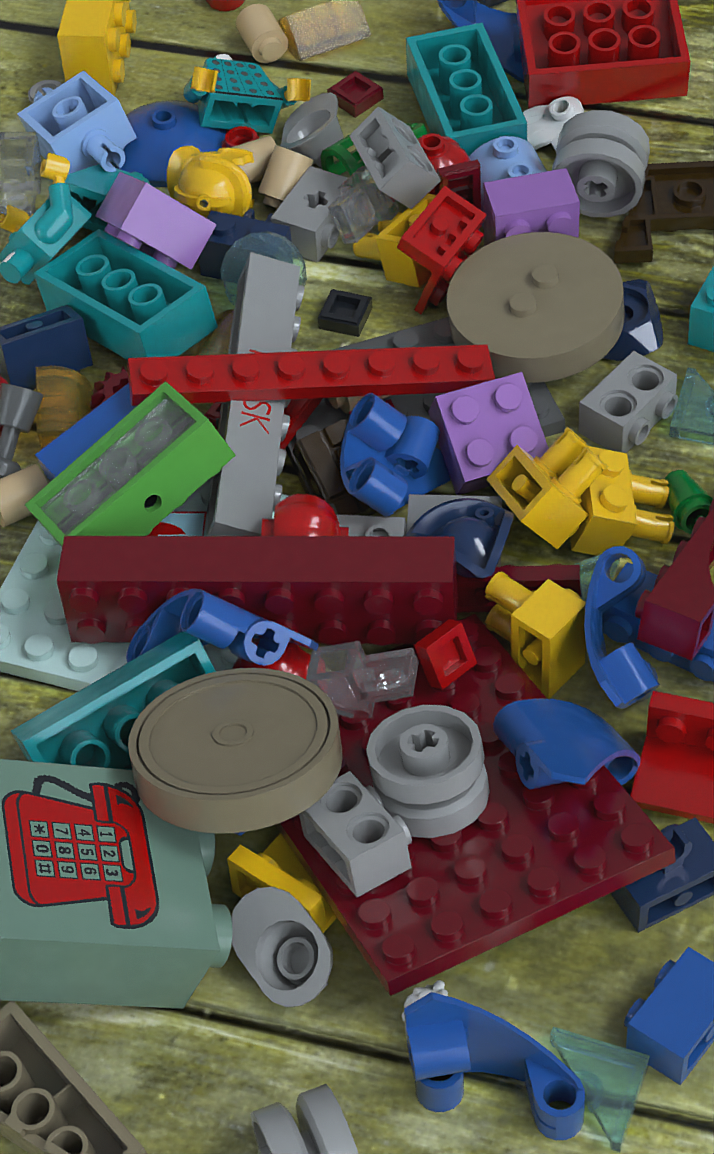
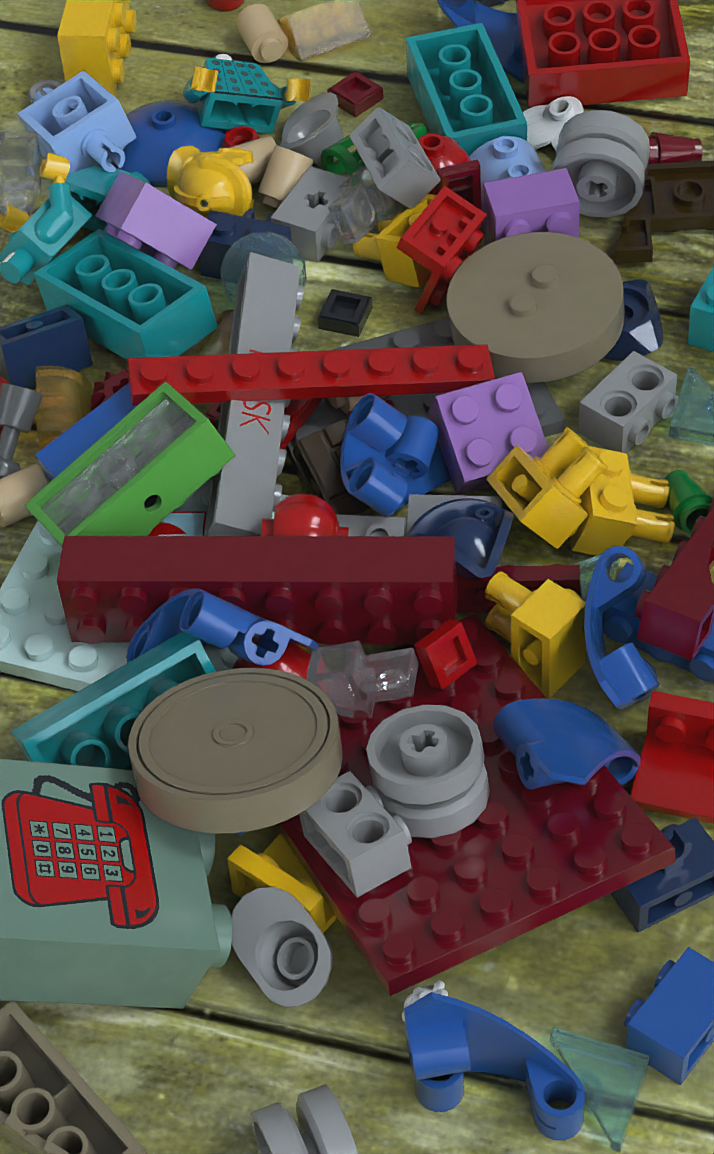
none -> dark red cone [648,132,703,164]

